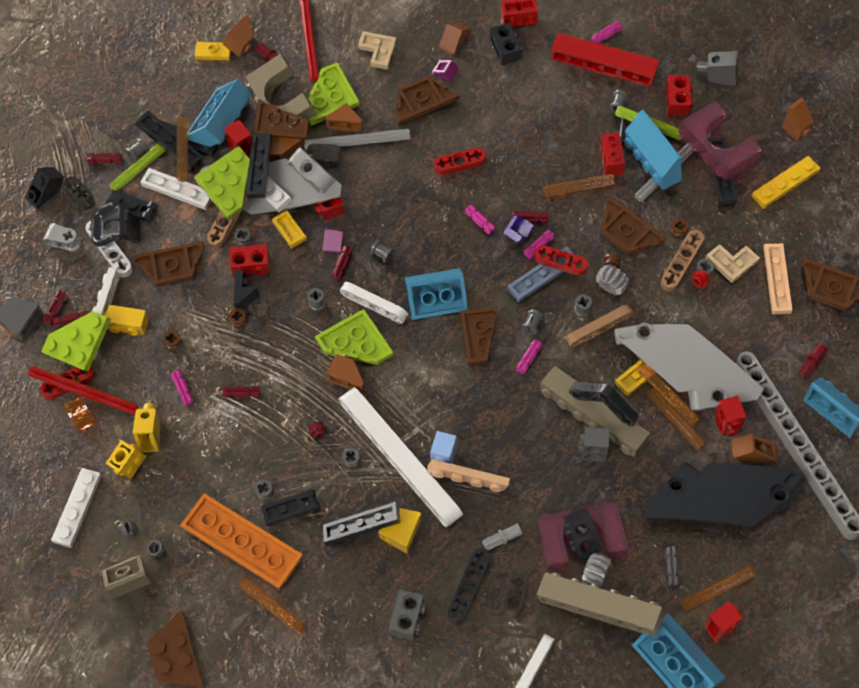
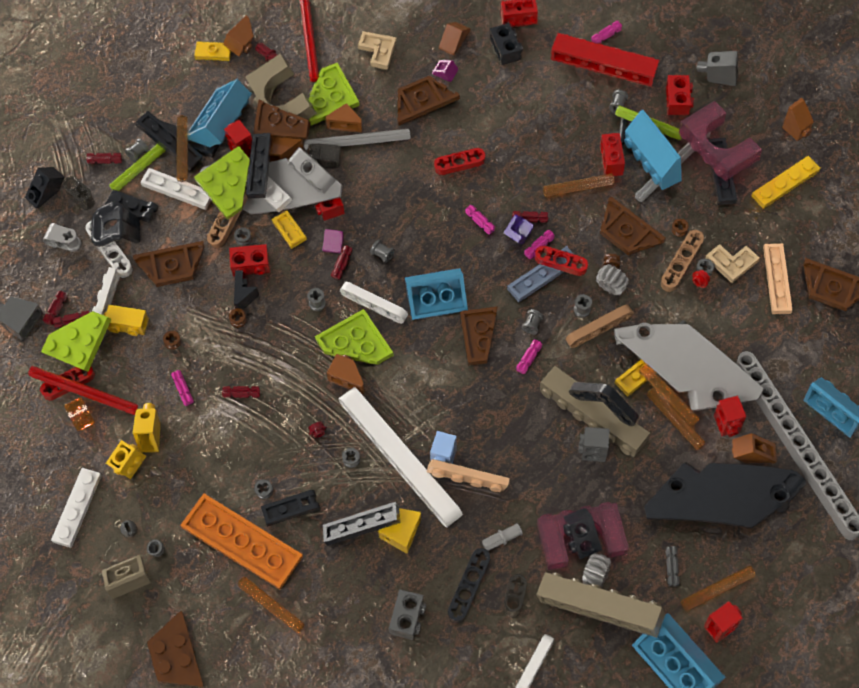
dark red axle [799,343,828,378] -> none

